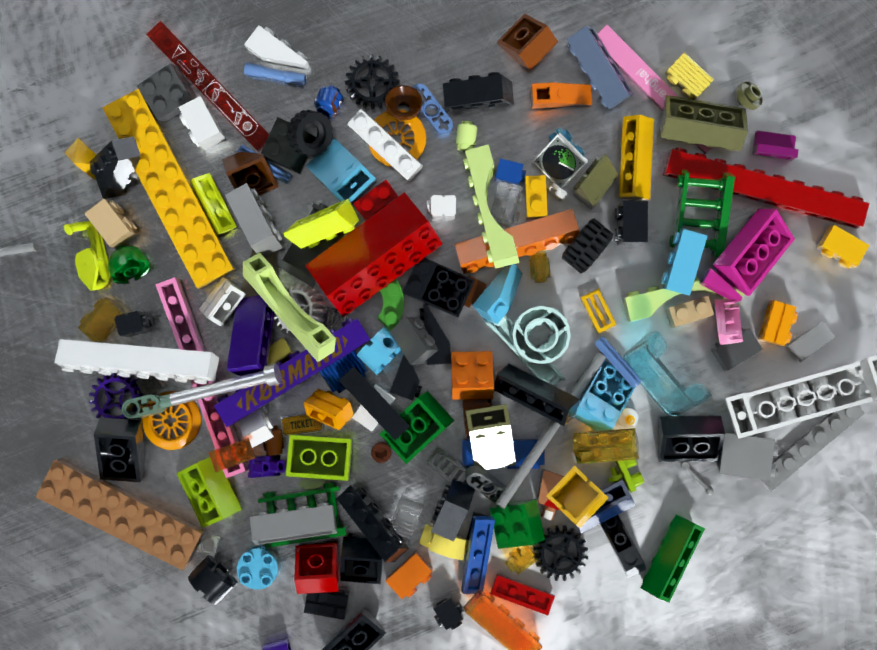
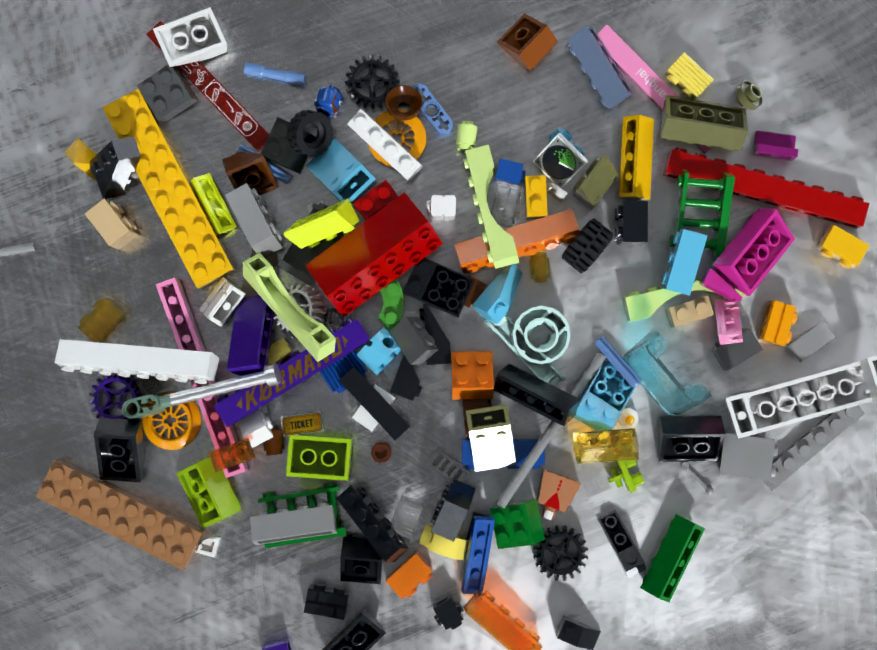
neon yellow piece [64,221,110,291] -> none
green cylinder [107,246,150,284] -> none
black brick [114,311,154,337] -> none
white brick [178,96,226,150] -> none
black brick [188,555,238,605] -> none
medium azure brick [237,545,281,590] -> none
white slope [244,25,309,69] -> none
dark purple hips [248,455,285,478] -> none
red brick [294,543,339,594] -> none
light orange brick [304,389,353,430] -> none
green slope [379,390,454,464] -> none
black wedge [443,72,514,111] -> none
dark grey beam [465,466,507,504] -> none
red plate [490,574,555,616] -> none
clear yellow brick [505,546,538,575] -> none
orange slope [530,82,592,109] -> none
yellow piece [546,465,609,528] -> none
dark blue brick [576,480,636,533] -> none
yellow tile [580,288,617,334] -> none
none -> white slope [153,7,227,67]
none -> black slope [555,615,601,650]

